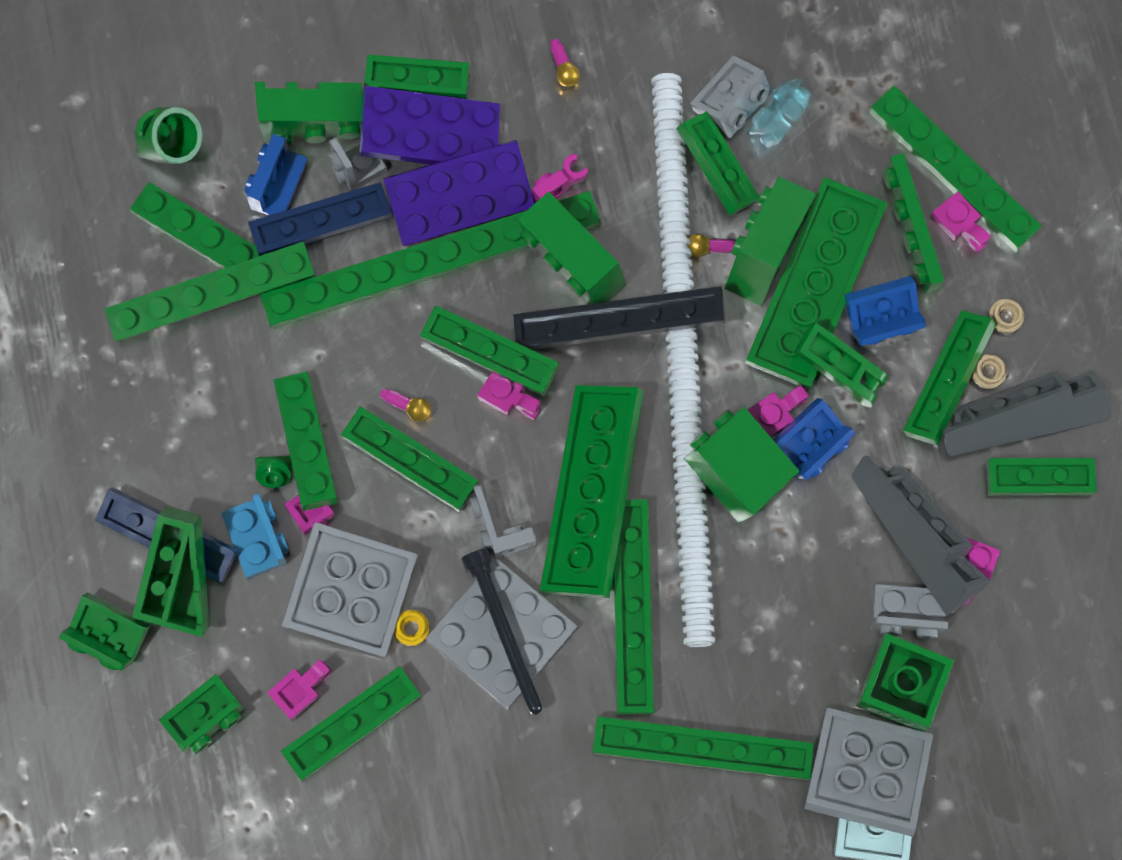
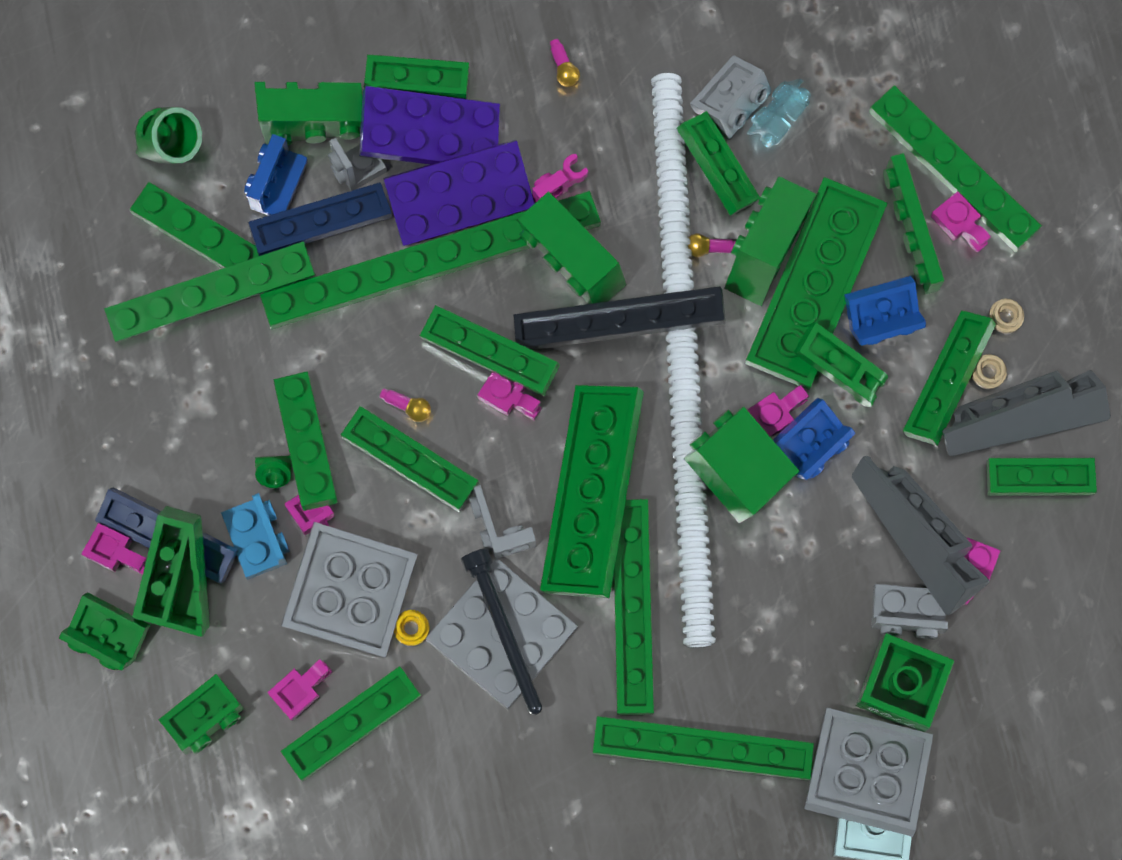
none -> dark pink plate [81,523,146,575]

